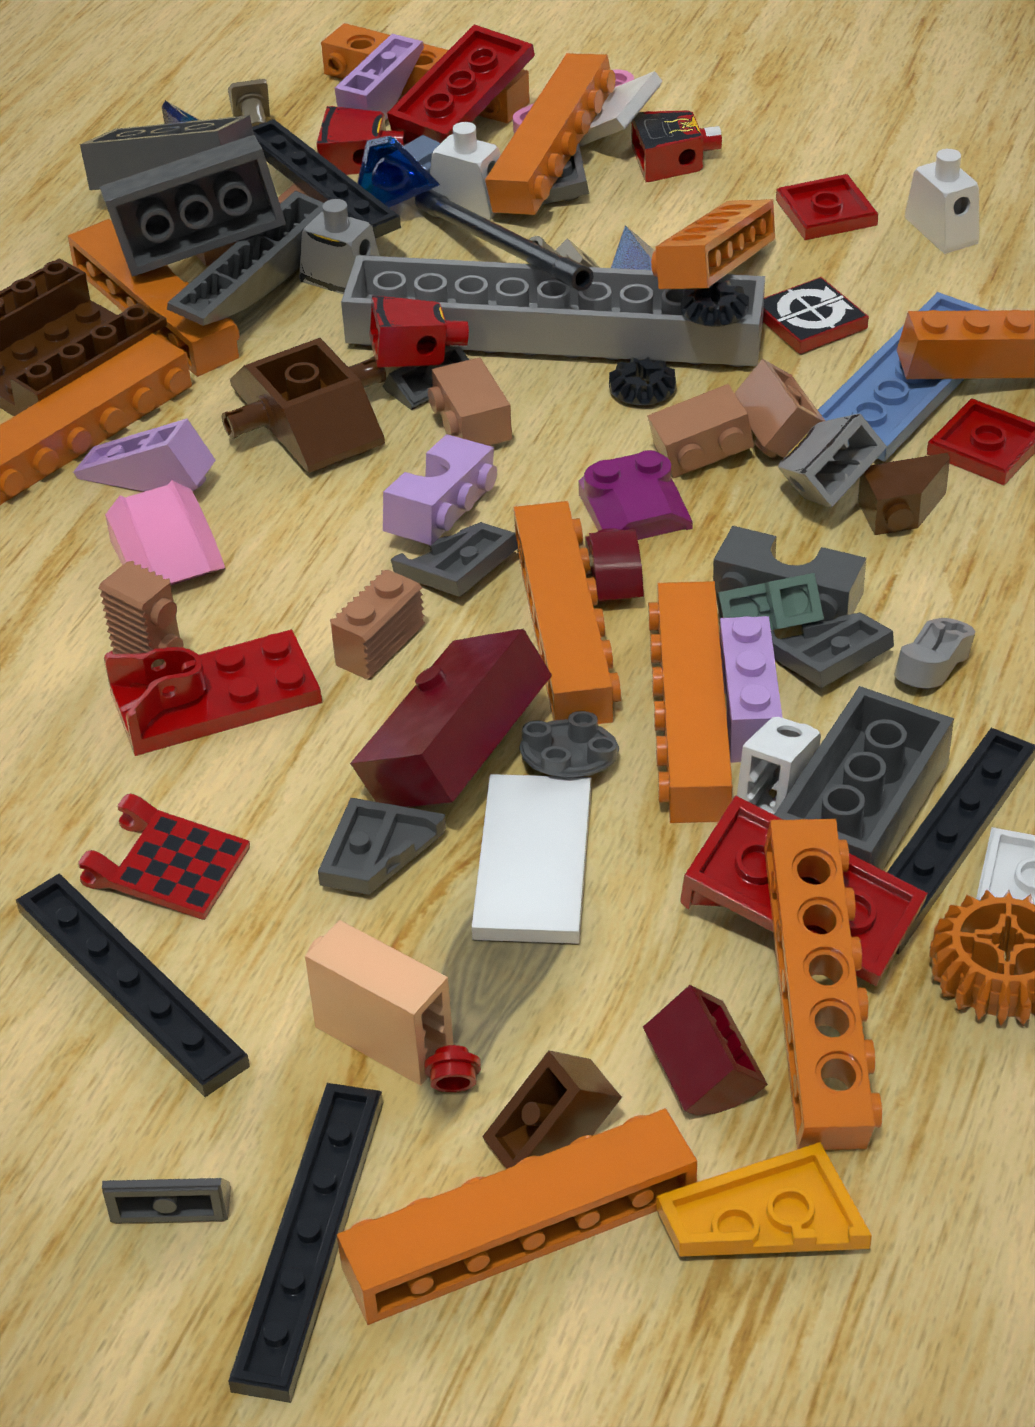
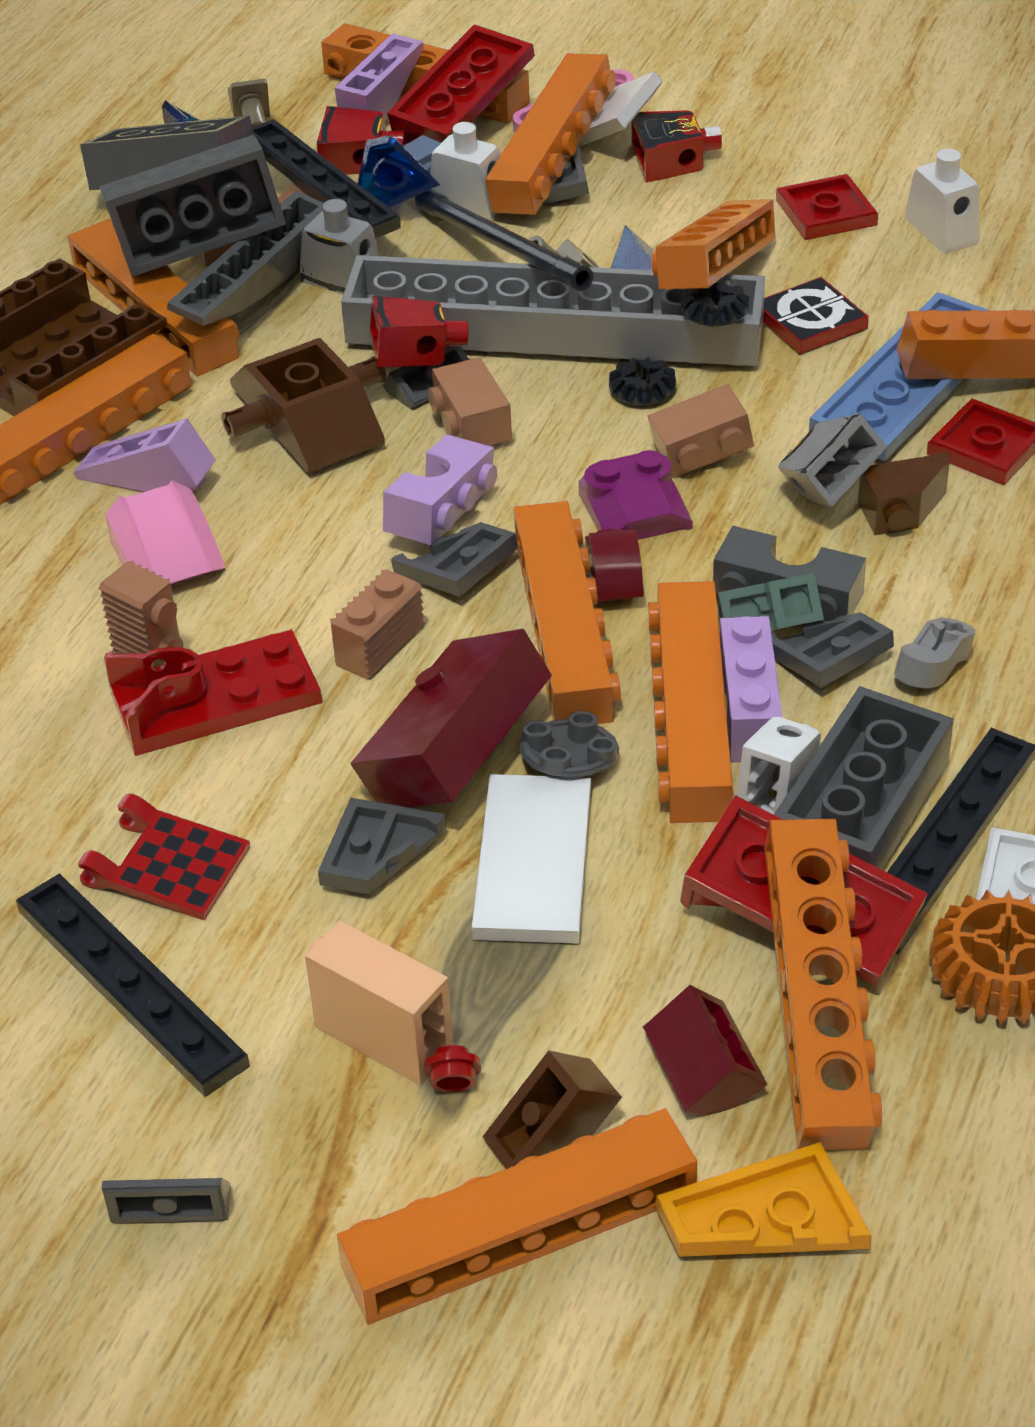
black tile [228,1083,383,1403] -> none
nougat brick [735,359,825,458] -> none

